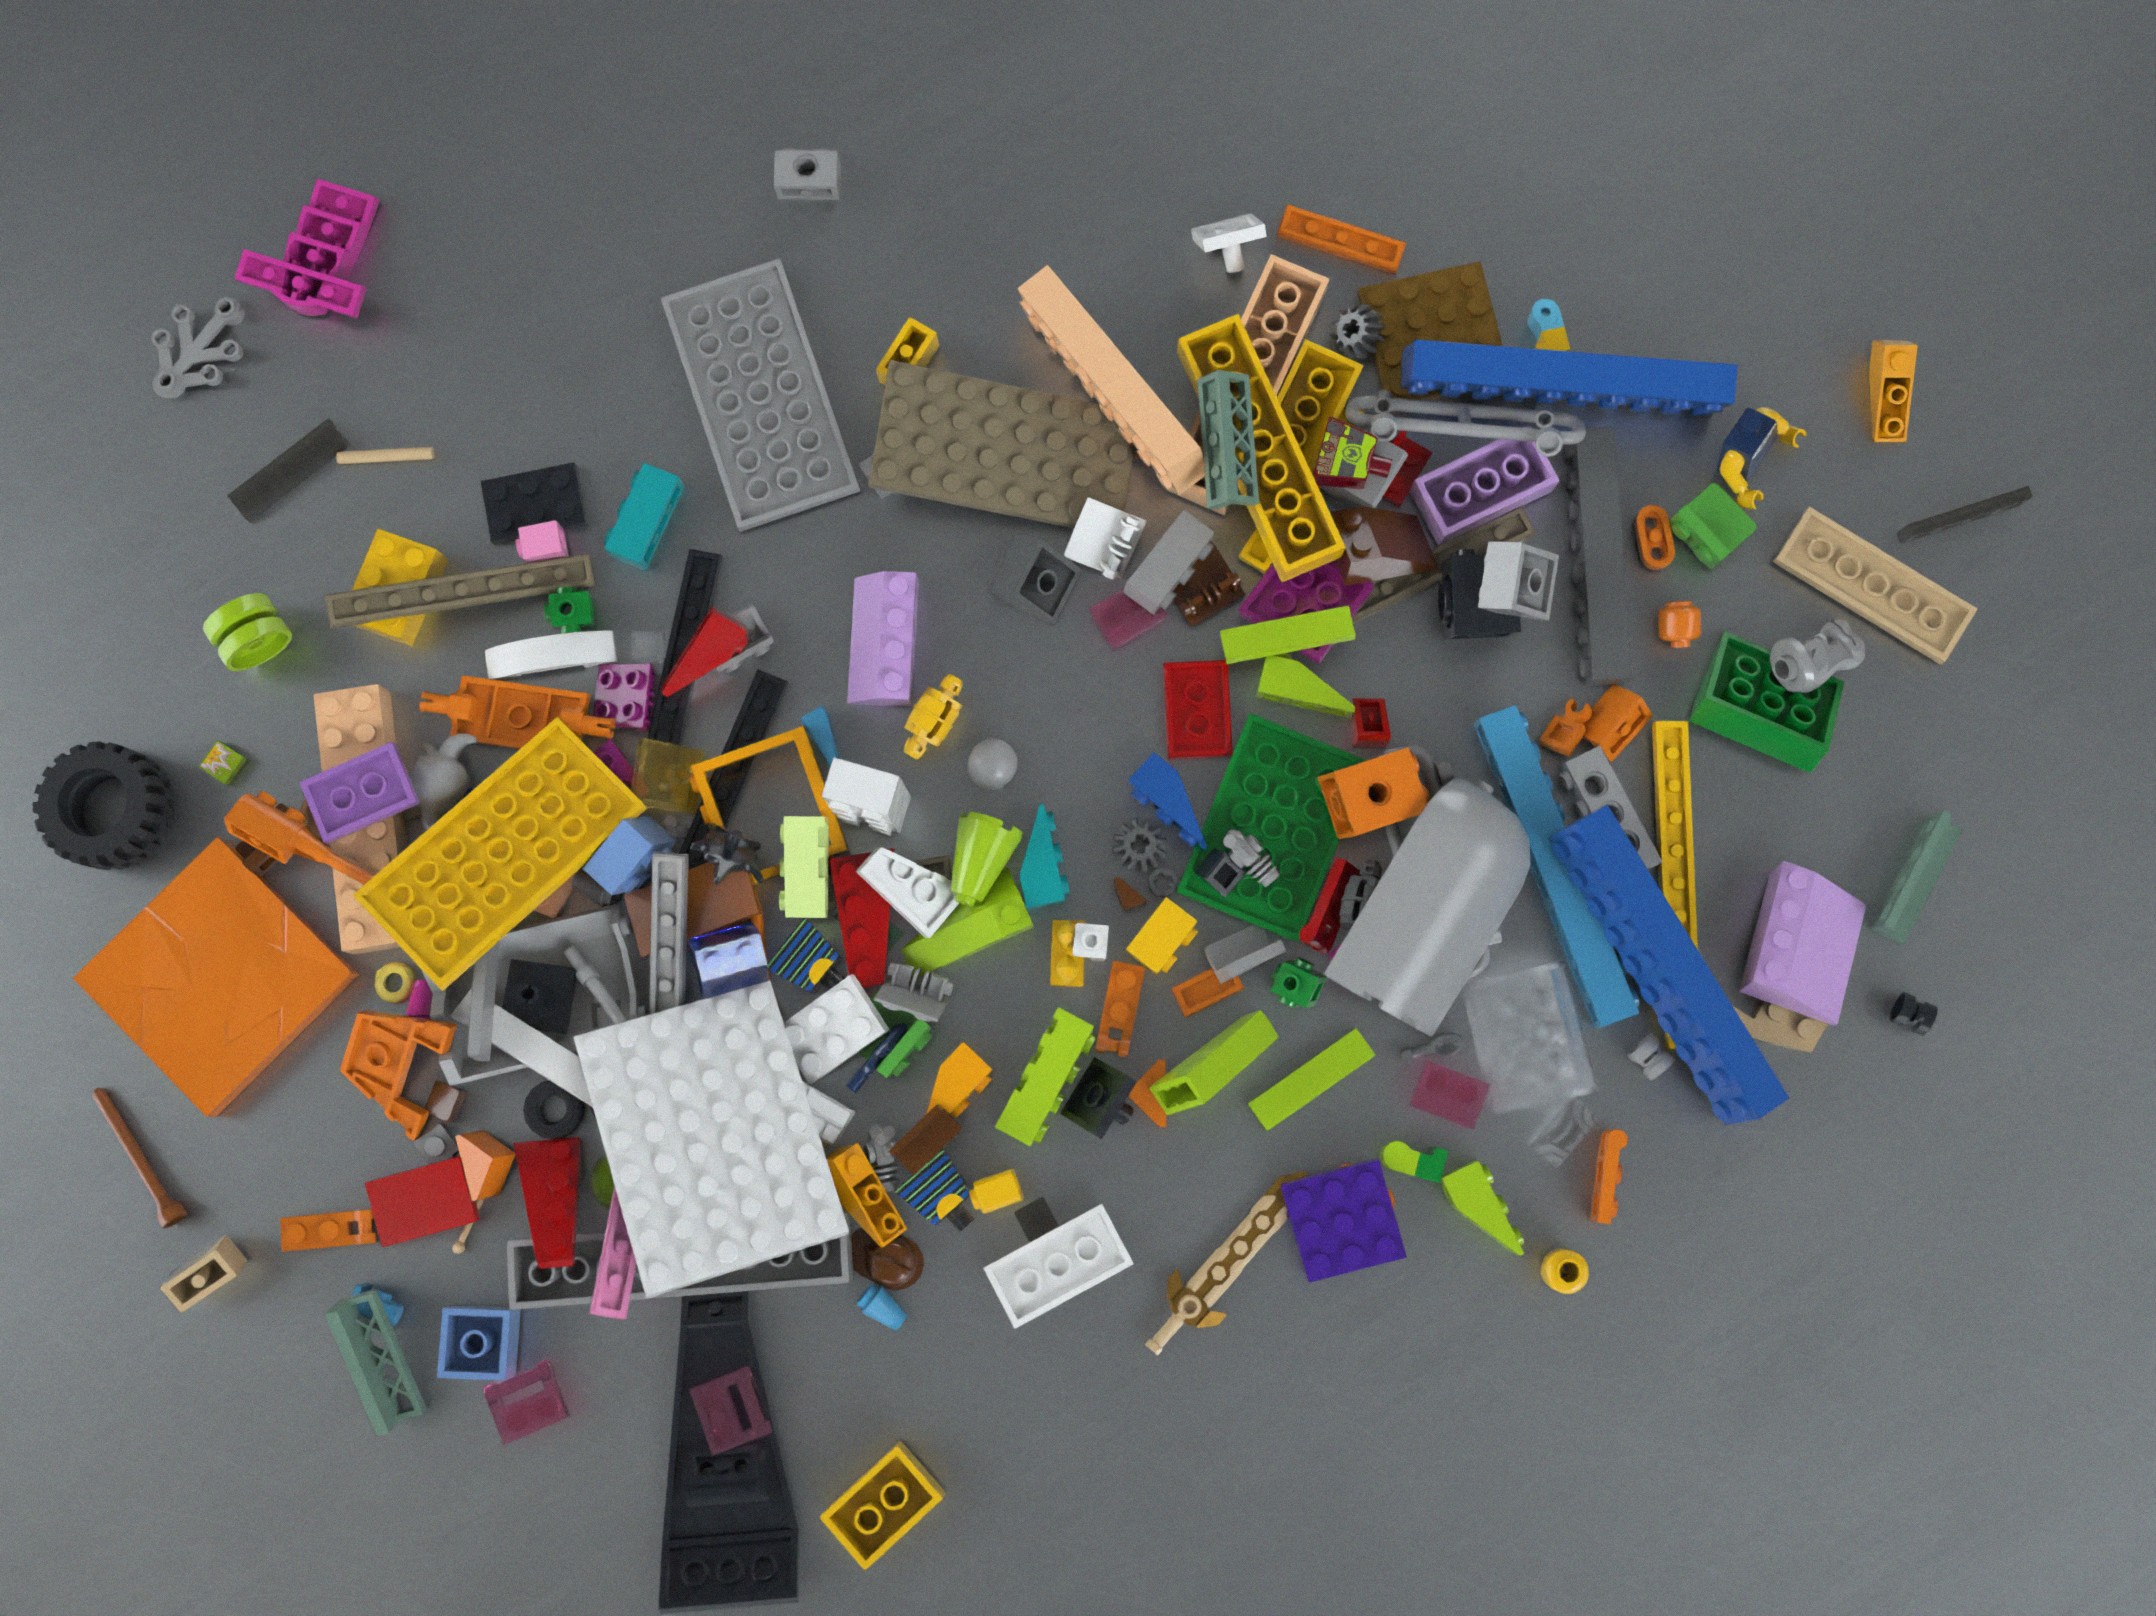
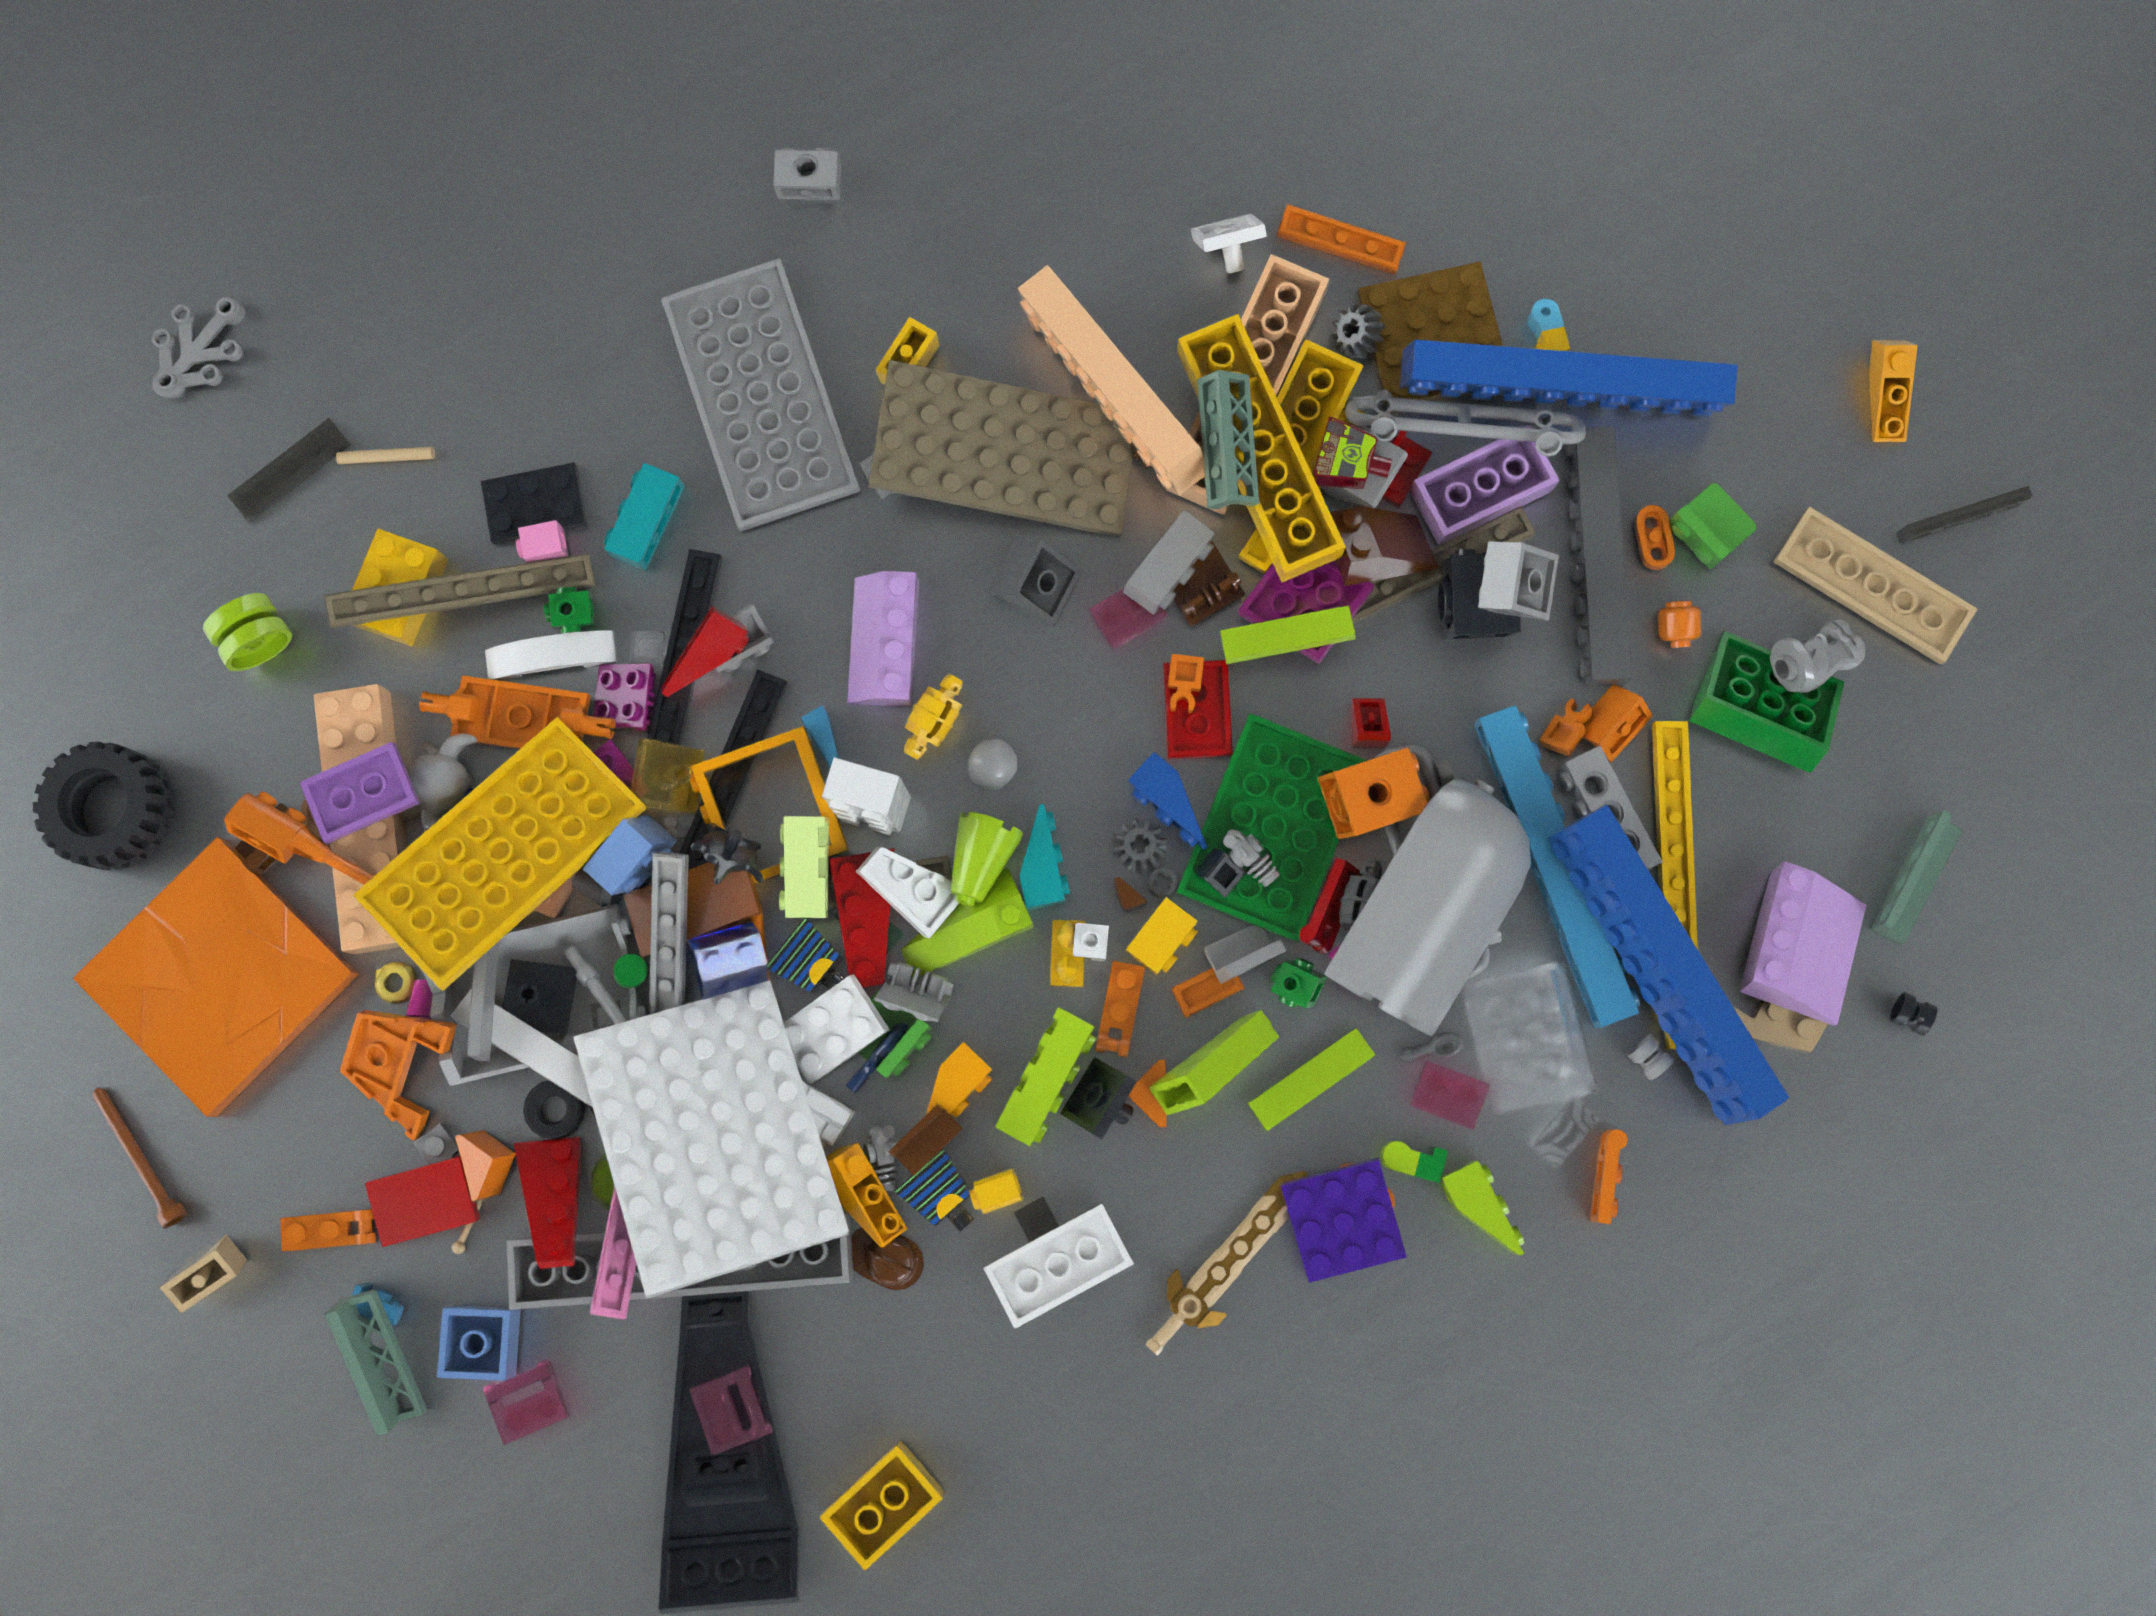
tile [198,740,247,786] -> none
dark pink slope [234,179,380,319] -> none
reddish brown slope [424,1080,468,1123] -> none
dark azure cone [856,1282,907,1331] -> none
white hinge [1063,497,1147,580] -> none
lime slope [1256,653,1355,719] -> none
yellow head [1541,1248,1589,1294] -> none
torso [1716,407,1806,510] -> none
none -> green tile [613,954,647,989]
none -> orange plate [1168,654,1204,713]

